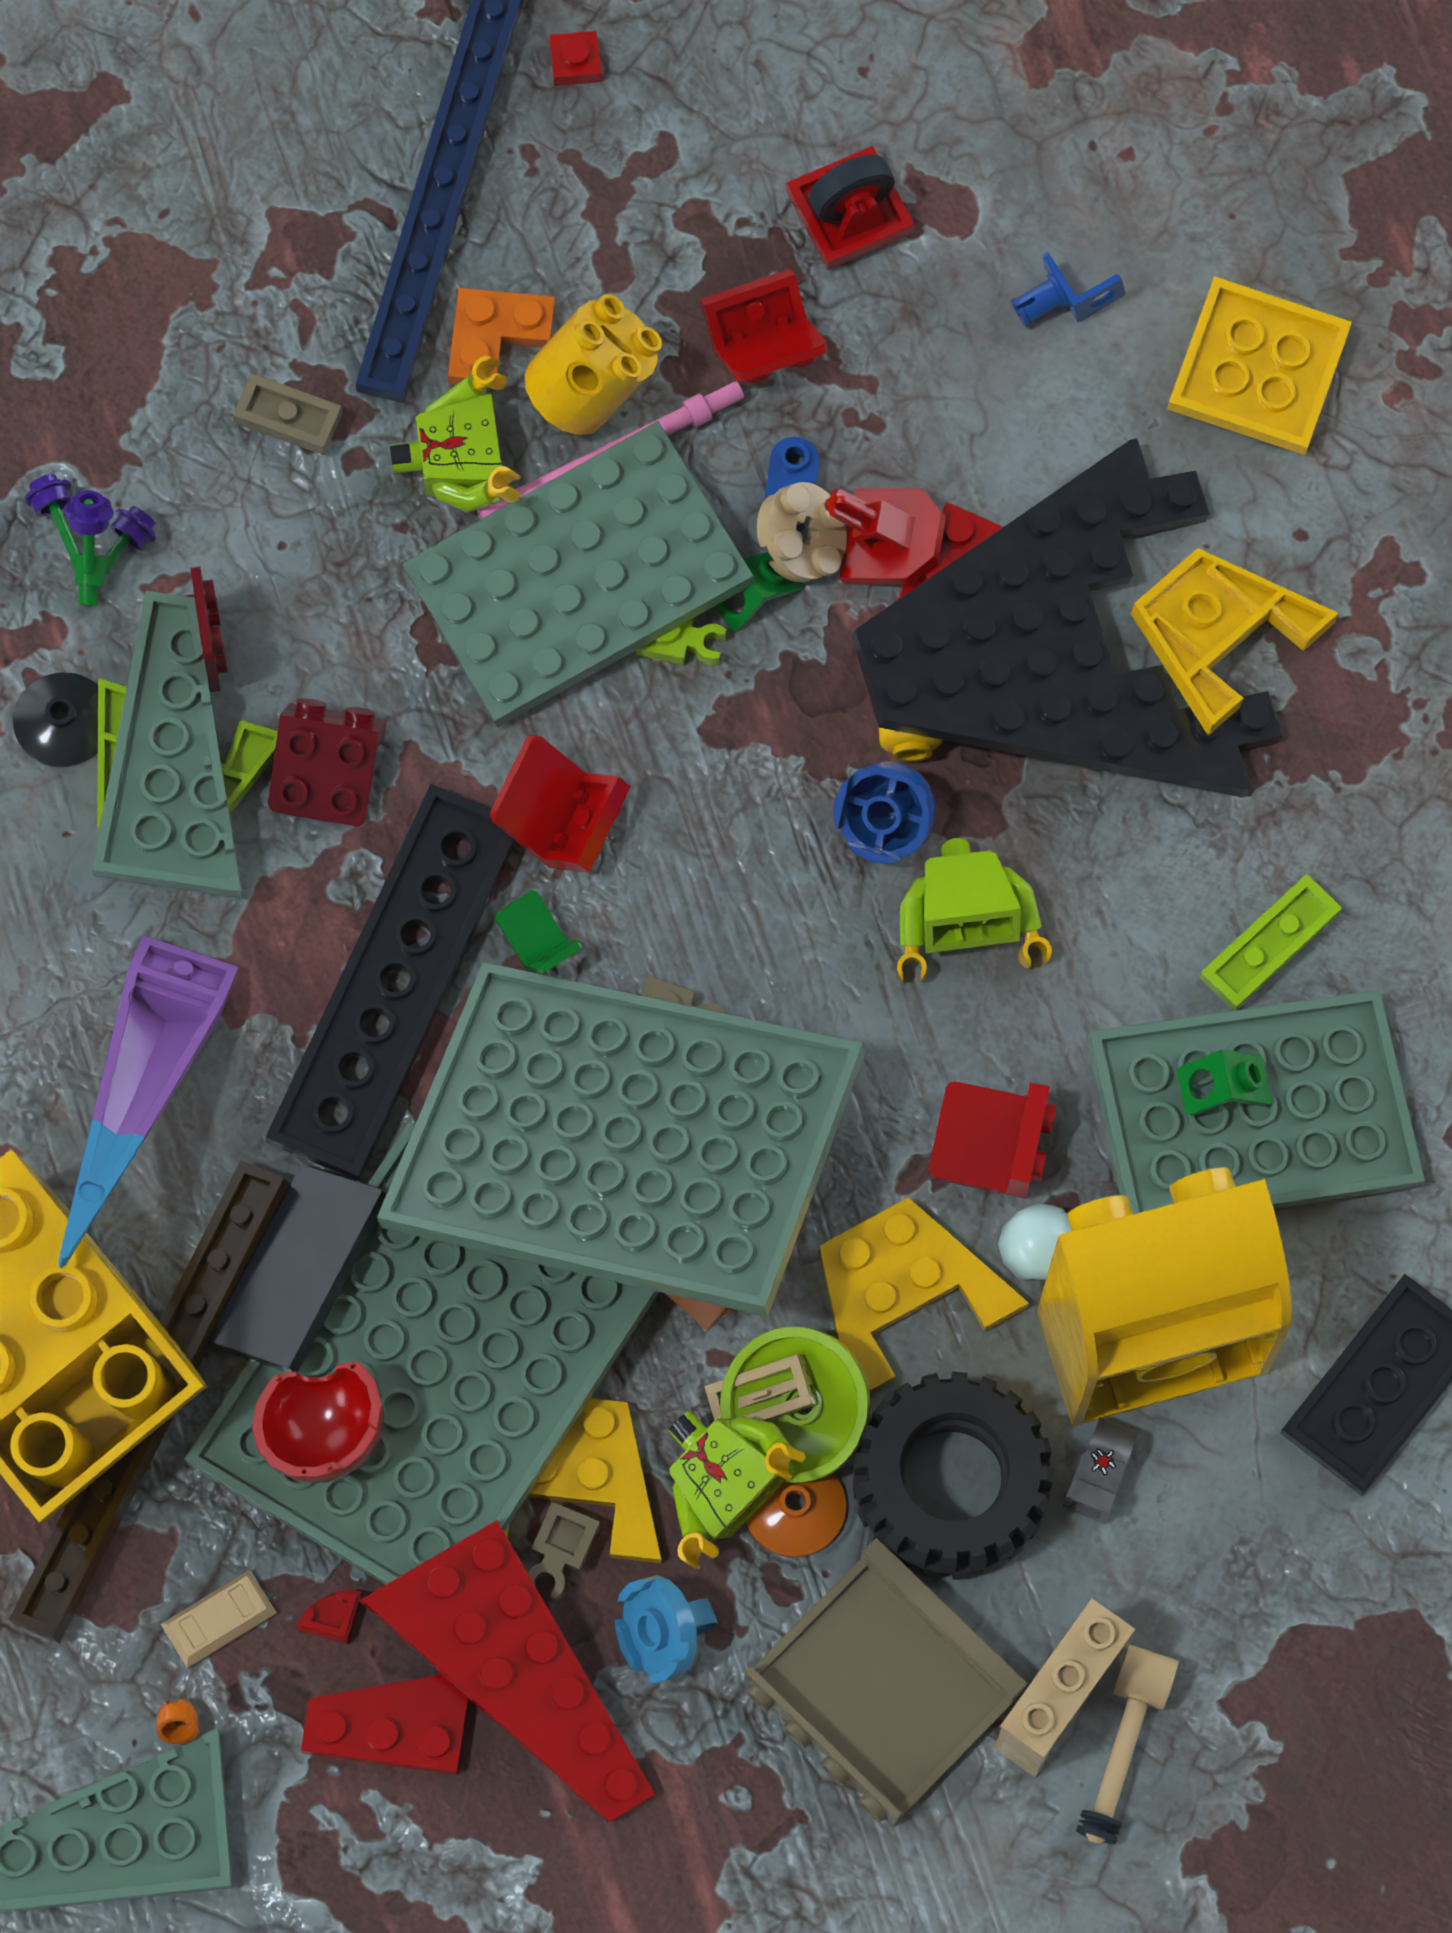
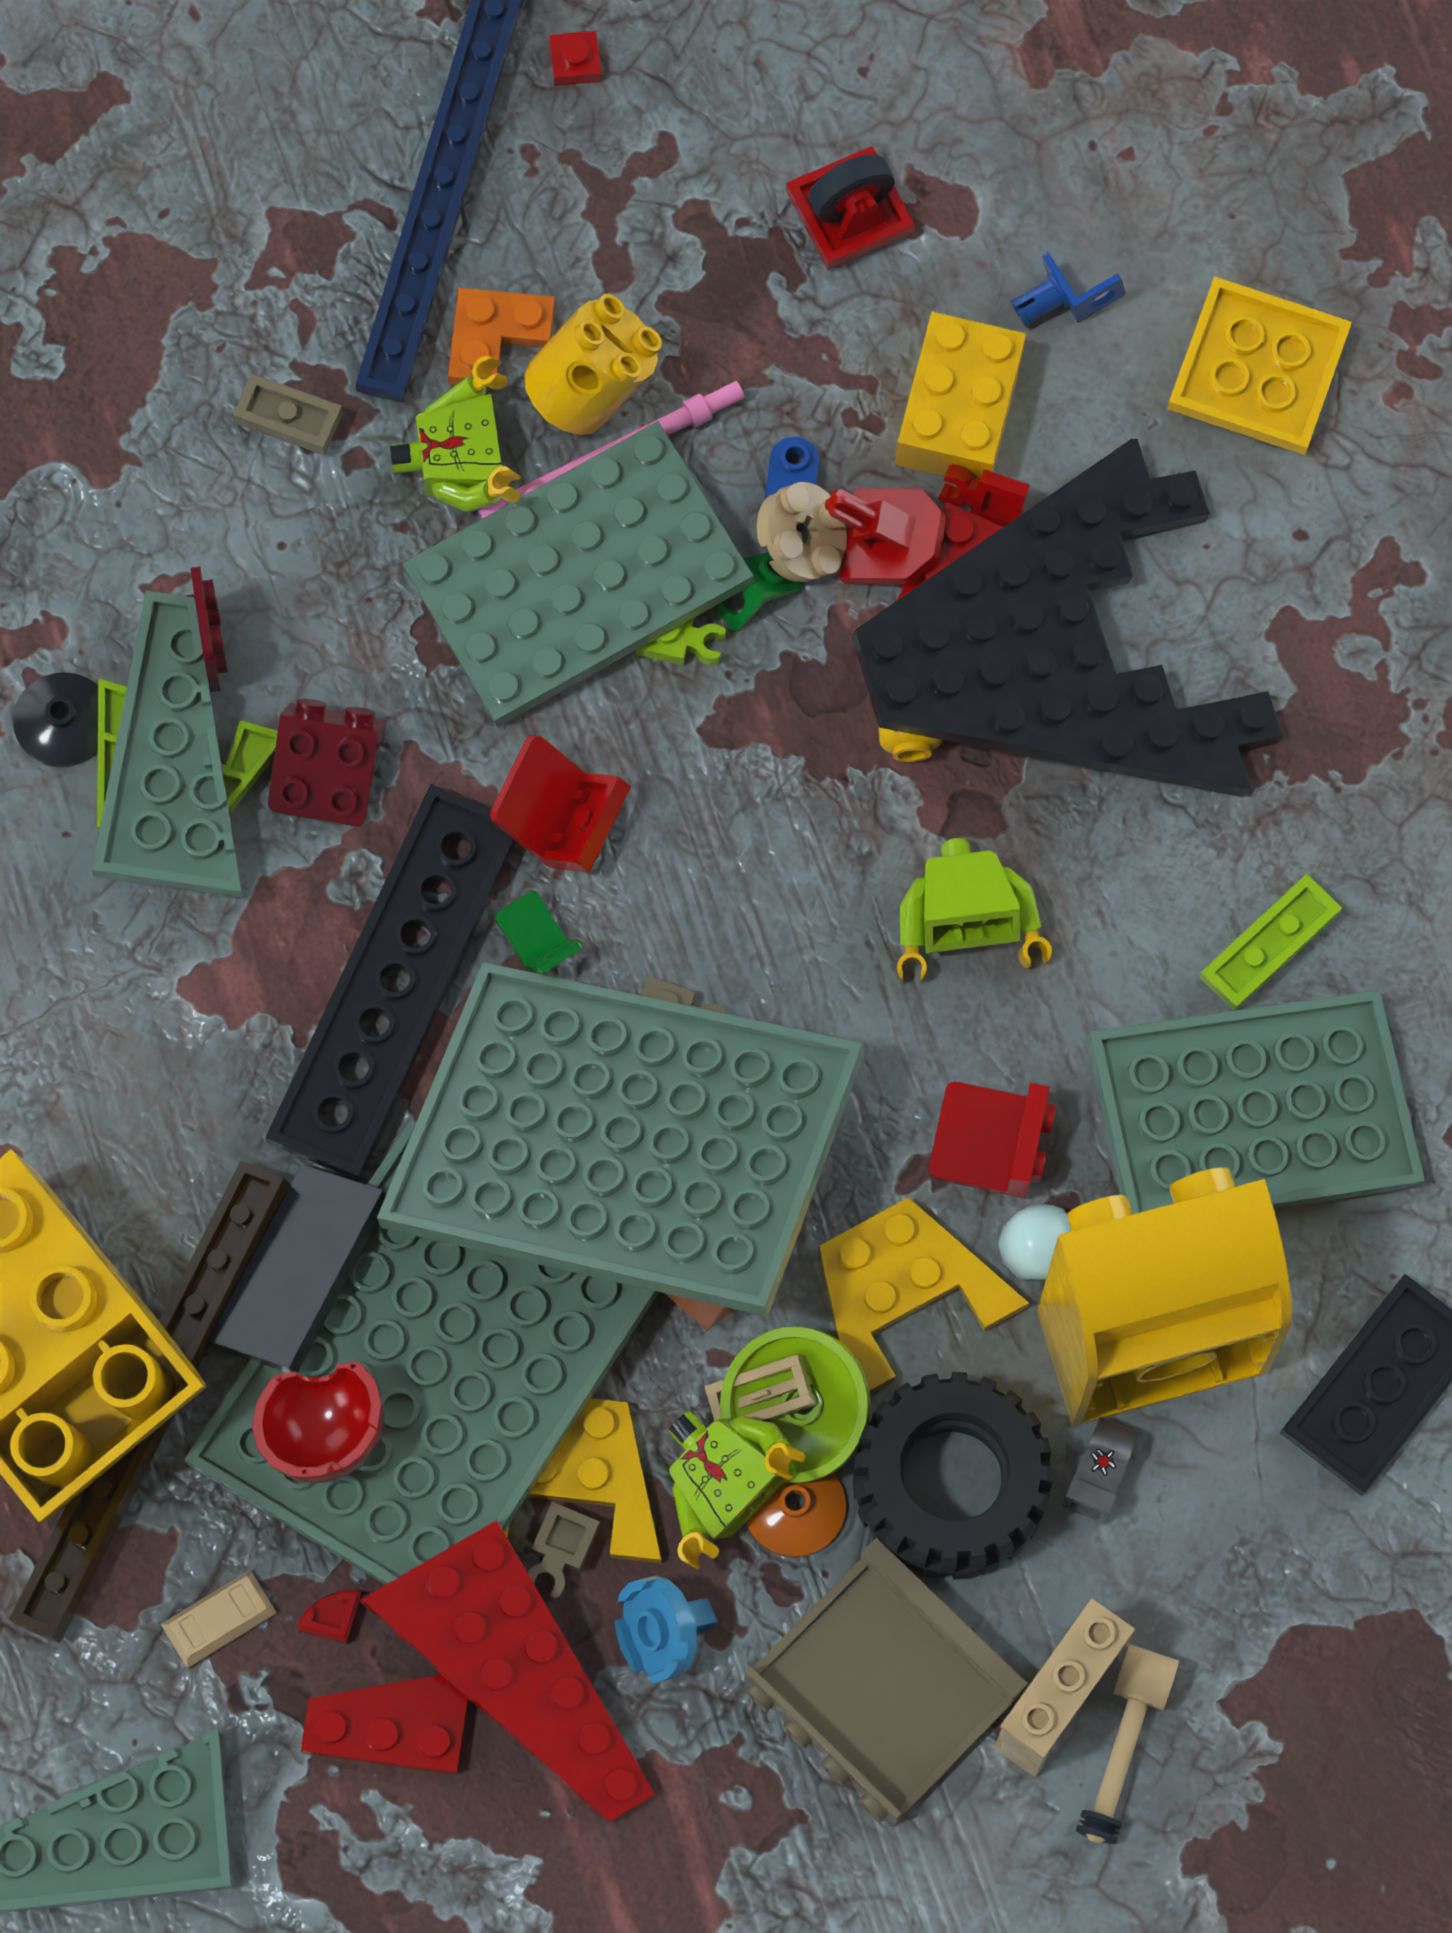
dark purple plant [25,474,156,605] -> none
medium lavender plate [58,935,239,1268] -> none
orange hinge [156,1698,199,1744] -> none
red bracket [699,269,828,383] -> none
blue cylinder [834,760,936,864] -> none
yellow wing [1130,548,1339,736] -> none
green bracket [1177,1049,1272,1116] -> none
none -> yellow brick [895,311,1026,479]
none -> red plate [939,464,1030,527]

